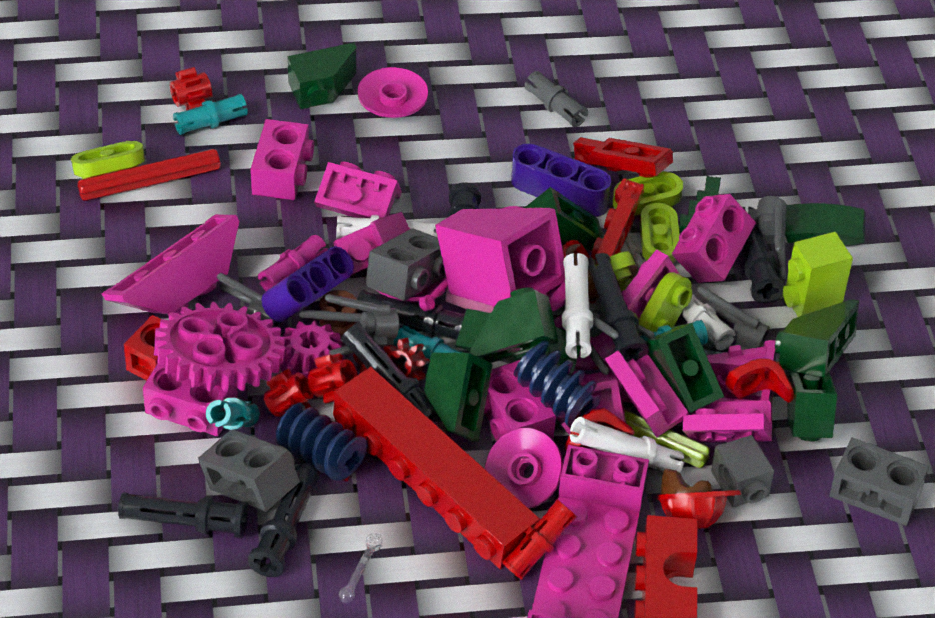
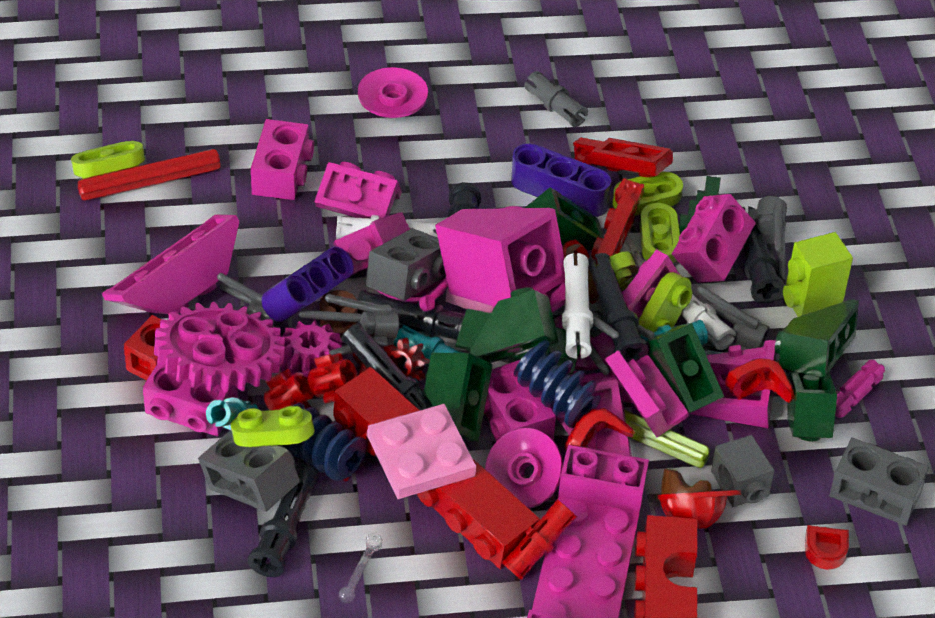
black pin [118,492,248,538] -> none
red gear [169,67,213,110] -> none
teal pin [173,94,248,135] -> none
dark pink pin [258,235,328,291] -> none
dark green slope [287,42,356,109] -> none
white pin [570,417,684,473] -> none
dark pink bracket [683,400,772,442] -> none
dark green slope [785,203,866,245] -> none
none -> lime plate [231,406,315,447]
none -> bright pink plate [367,404,476,499]
none -> red tile [805,525,849,570]
none -> dark pink axle [835,359,885,418]

